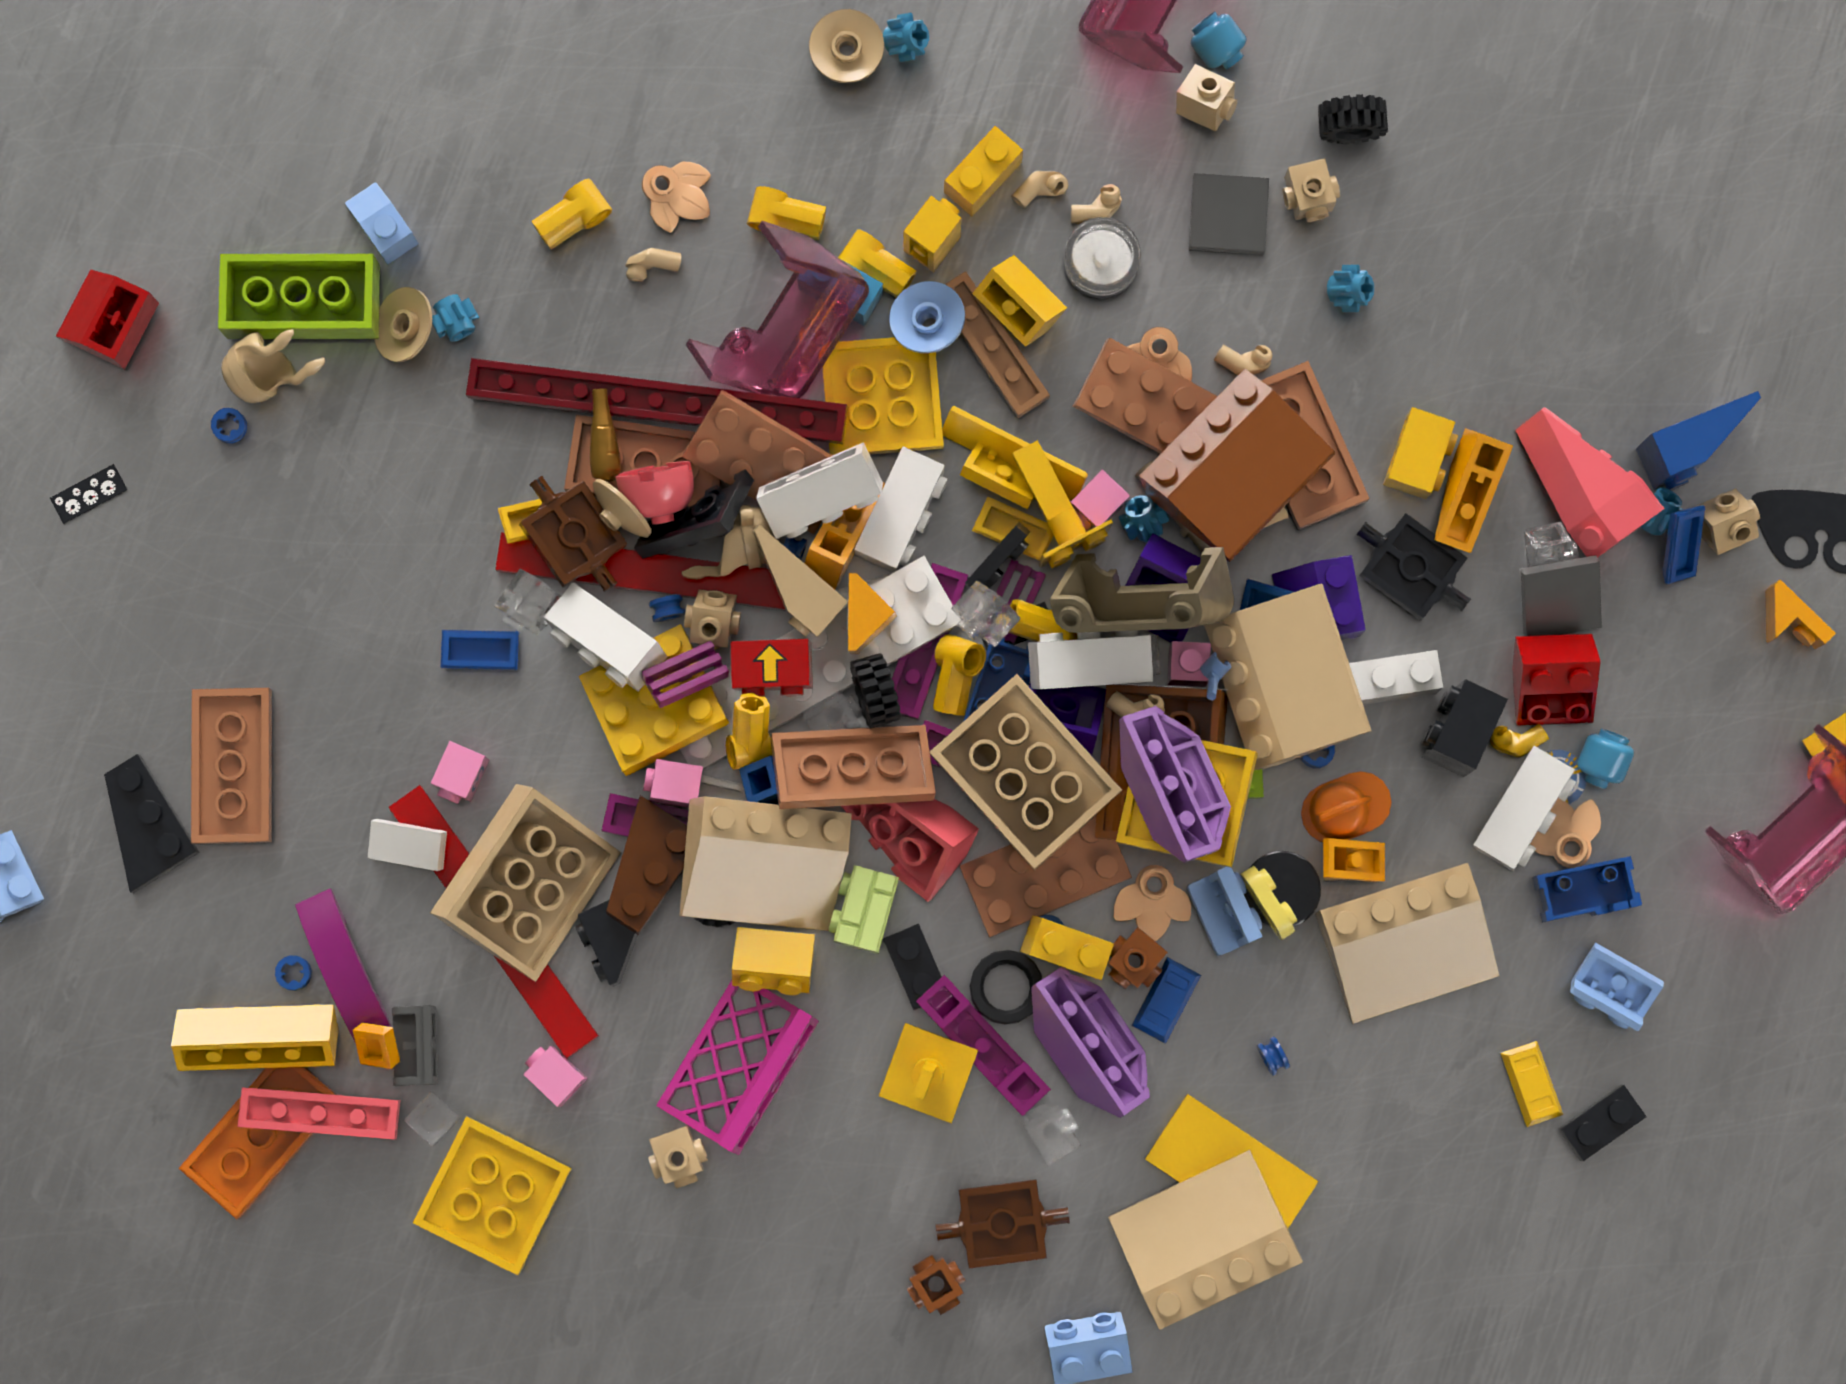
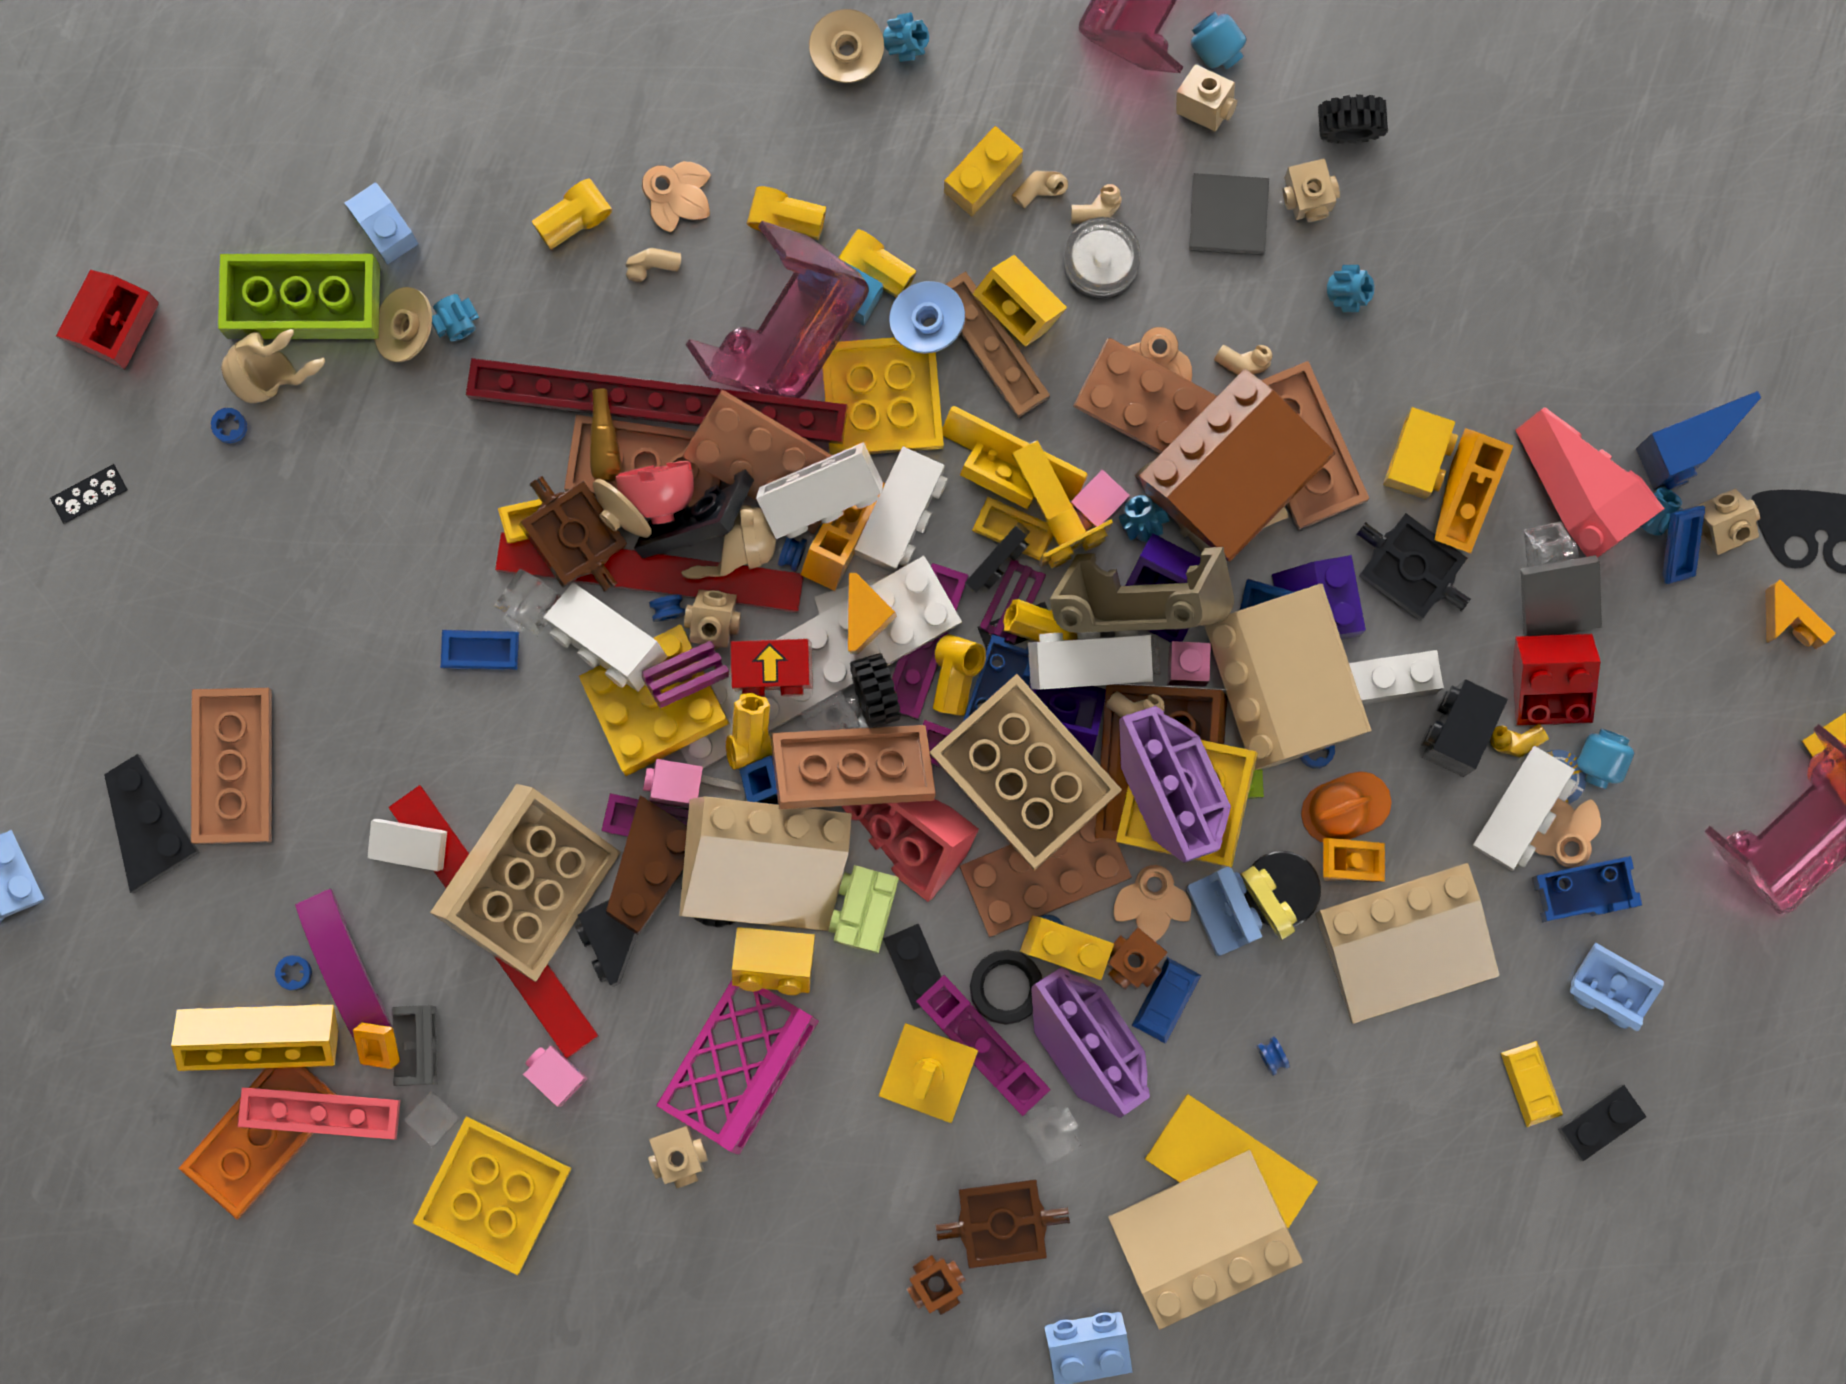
bright pink brick [431,741,490,804] -> none
tan slope [753,525,848,637] -> none
yellow brick [903,196,962,273] -> none
clear brick [951,581,1021,647] -> none
medium blue hand [1200,652,1231,700] -> none

